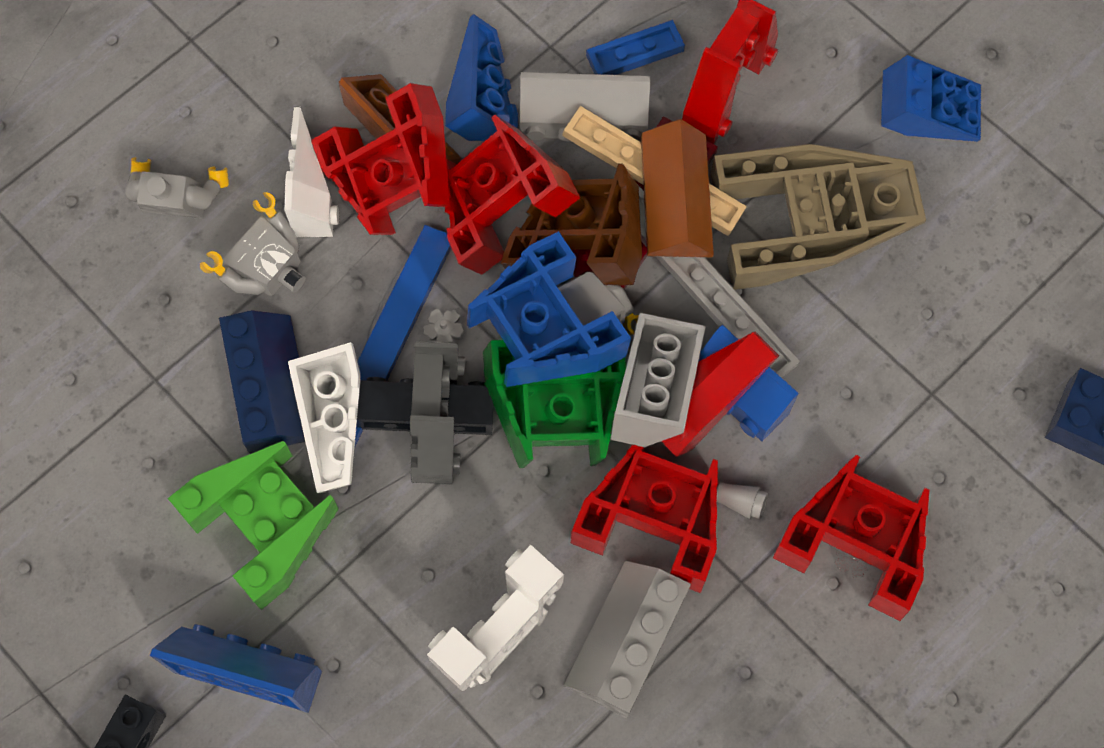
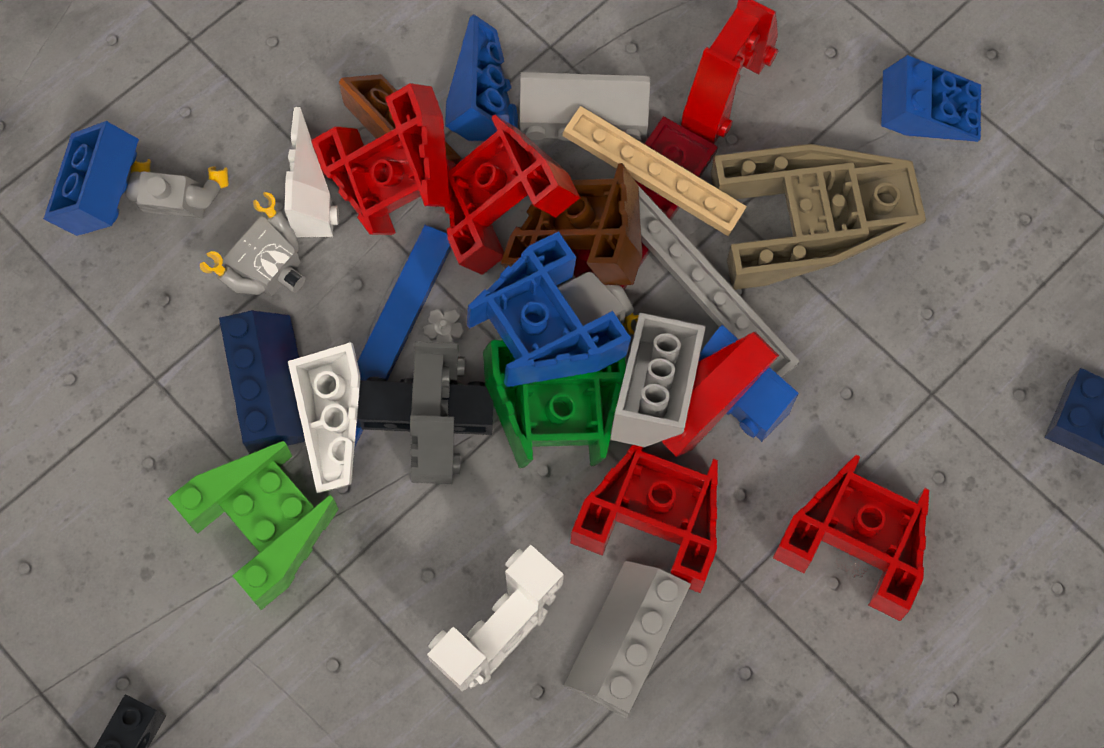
blue slope [150,624,322,713] -> none
blue plate [586,20,685,75] -> none
dark orange slope [641,119,714,257] -> none
light grey cone [717,482,768,520] -> none
none -> blue brick [43,121,139,236]

